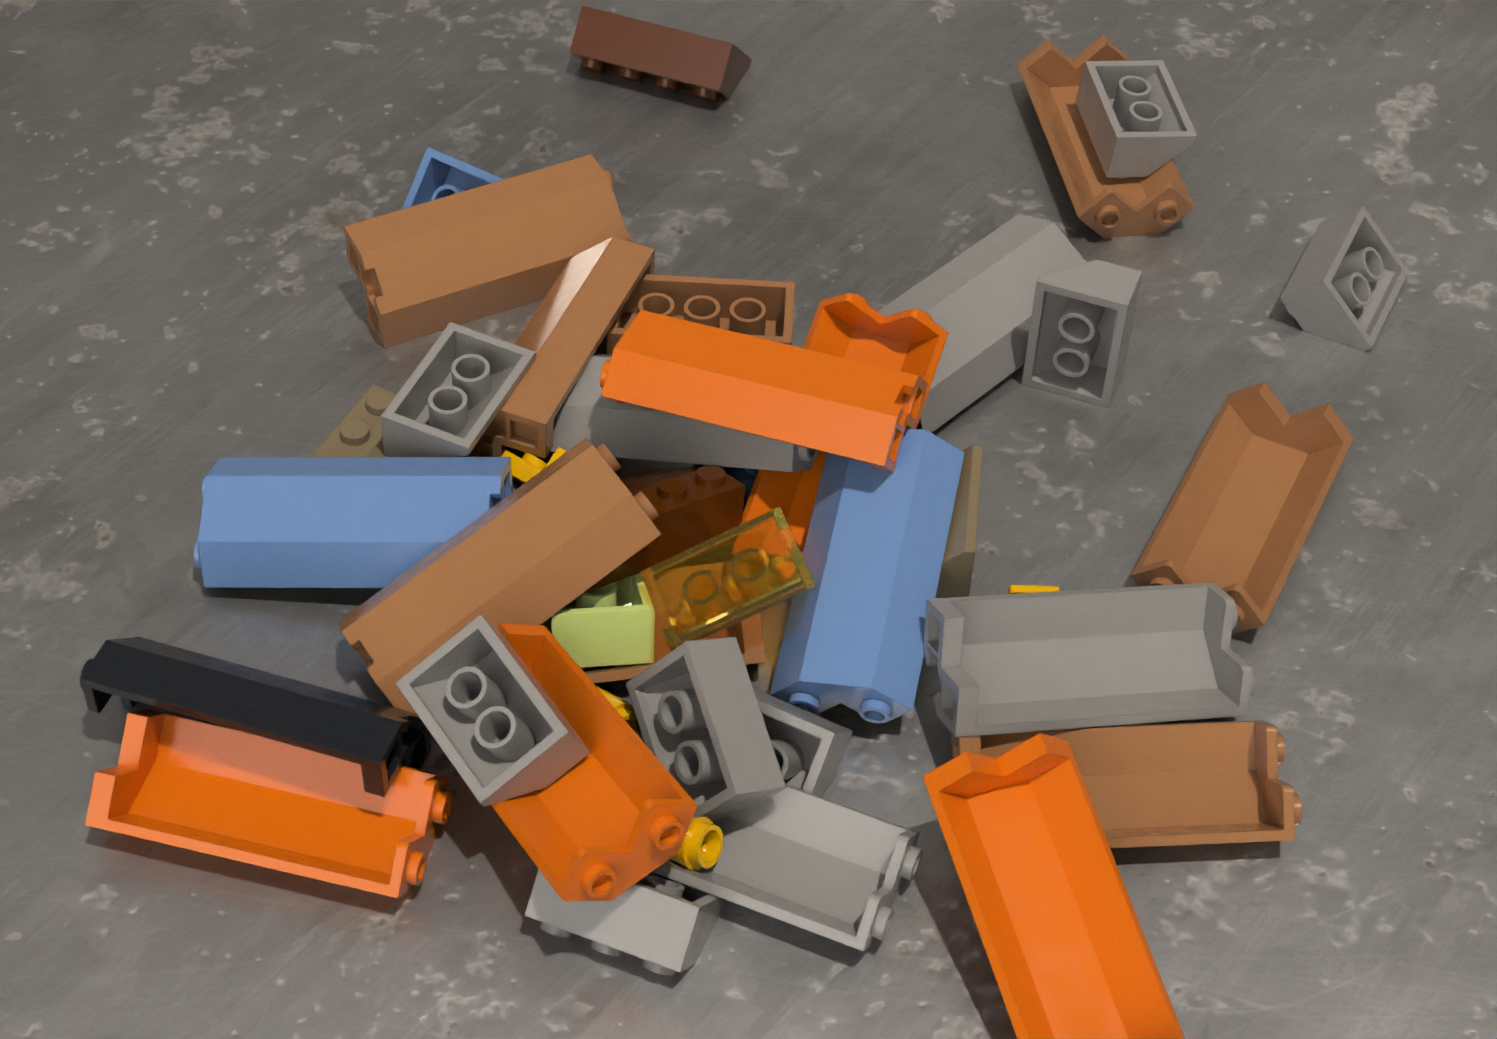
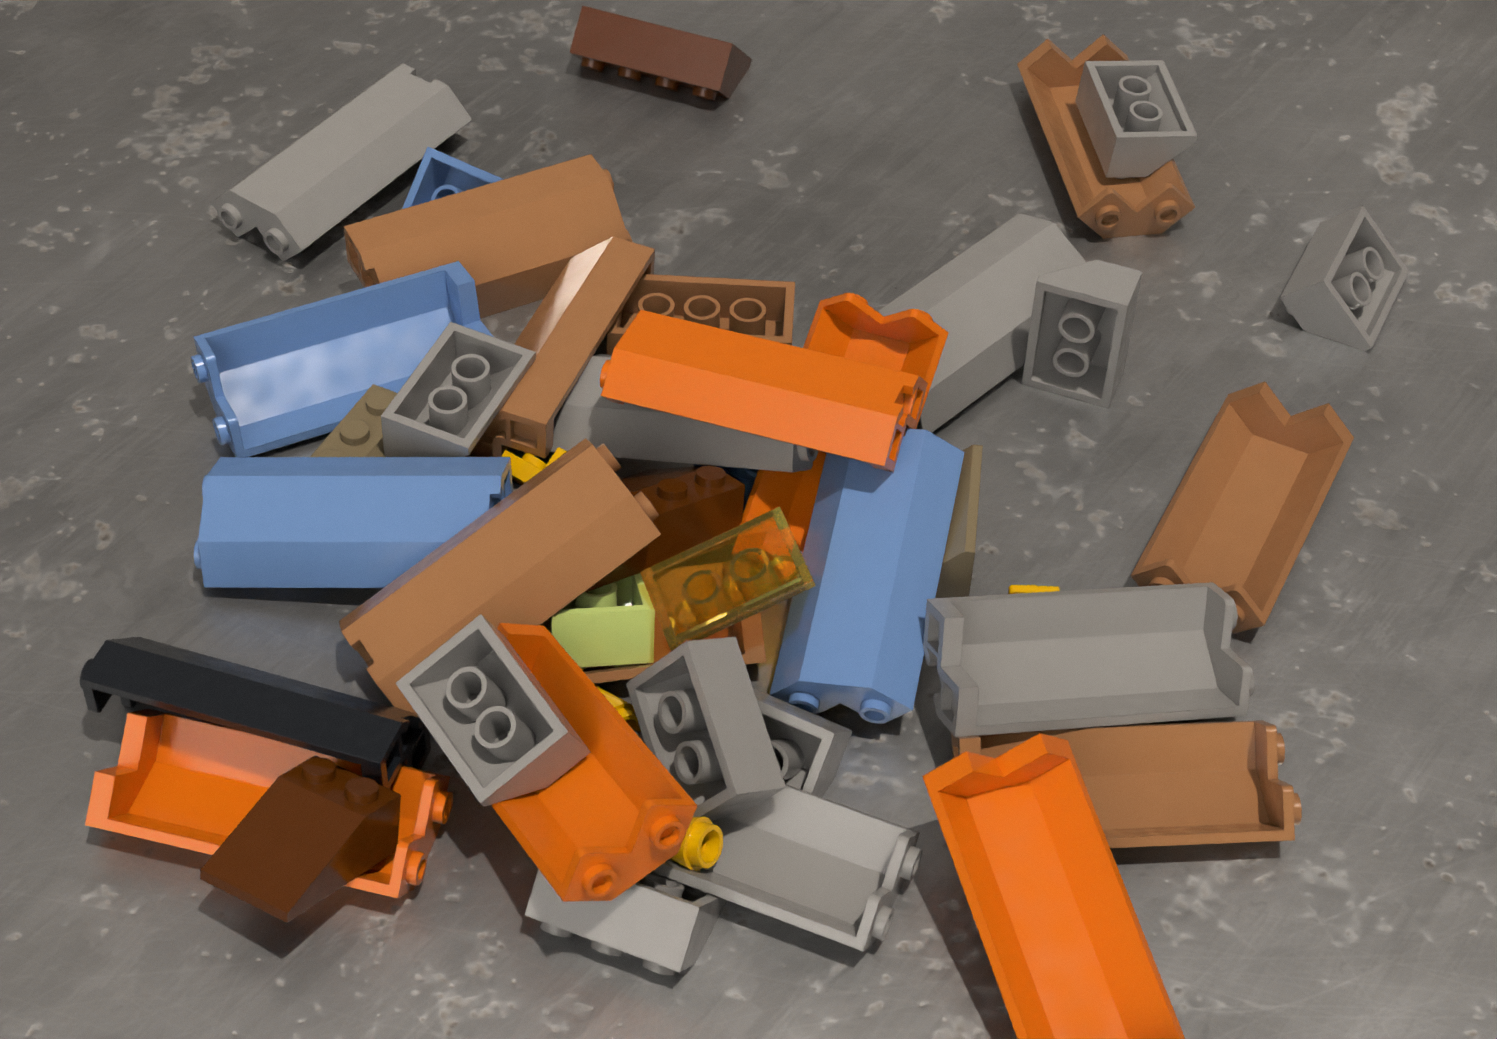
none -> medium blue panel [190,261,493,457]
none -> reddish brown slope [200,755,401,923]
none -> light grey panel [211,63,472,261]

